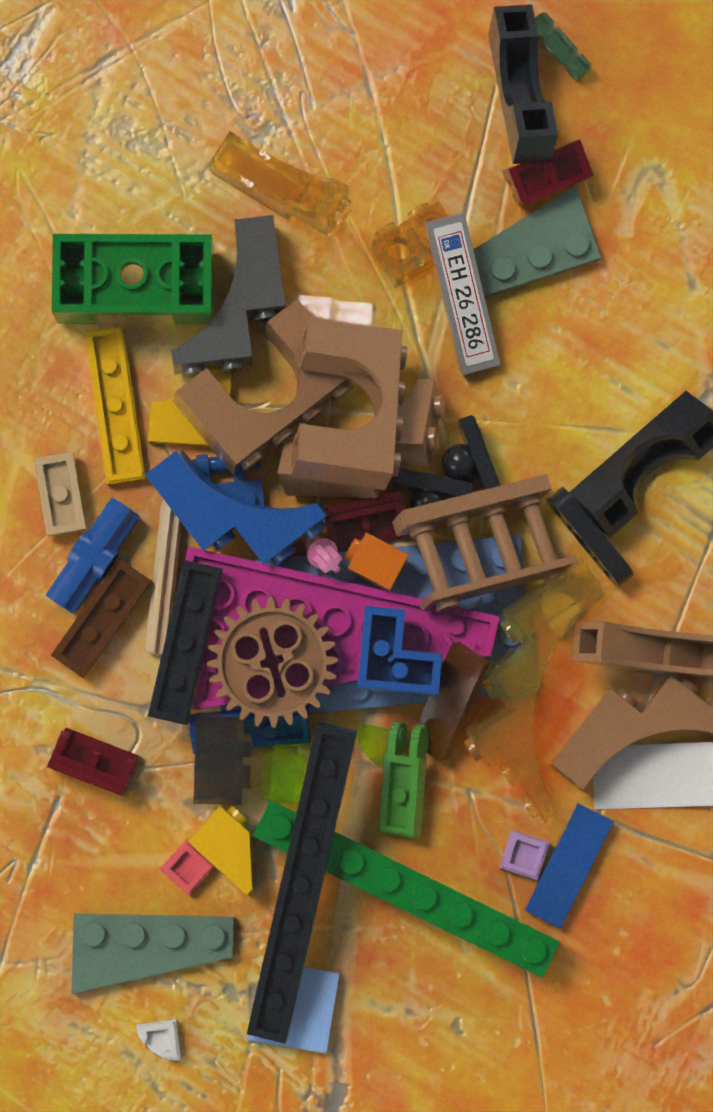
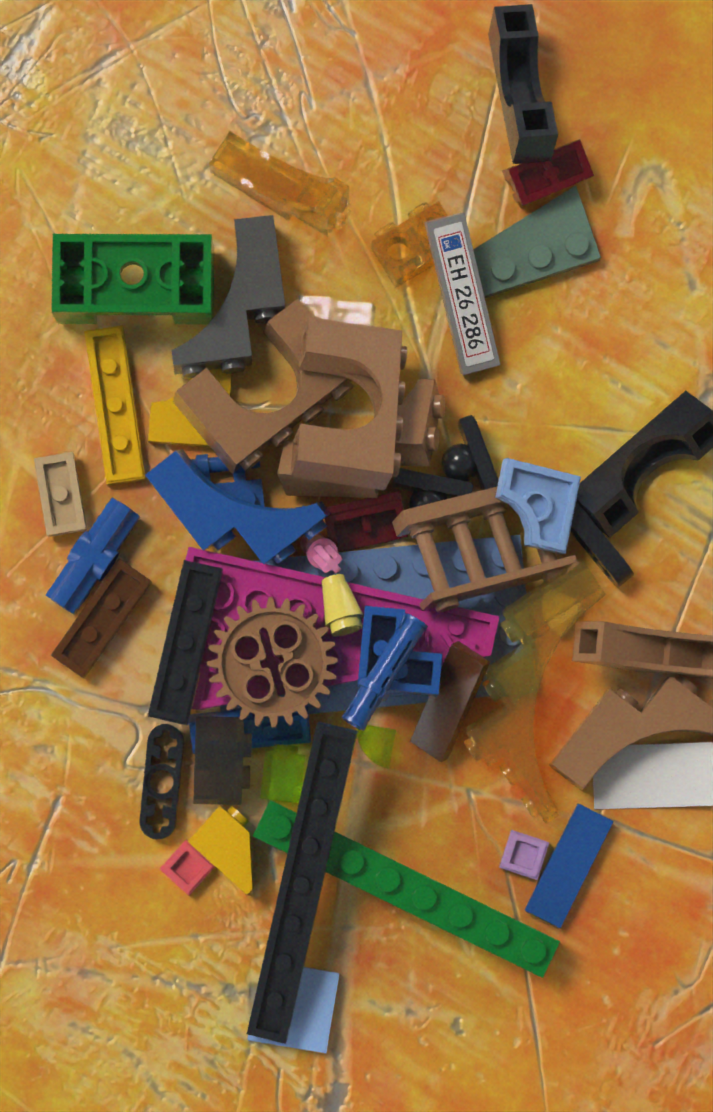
dark red hinge [47,727,140,796] -> none
sand green wing [71,913,234,994] -> none
white tile [136,1019,181,1060] -> none
tan axle [145,500,182,655] -> none
orange brick [344,533,408,592] -> none
bright green hinge [379,721,430,838] -> none
clear green axle [535,12,591,80] -> none
none -> black beam [139,724,184,839]
none -> light yellow cone [321,574,364,636]
none -> blue pin [341,613,428,731]
none -> light blue tile [495,458,581,554]

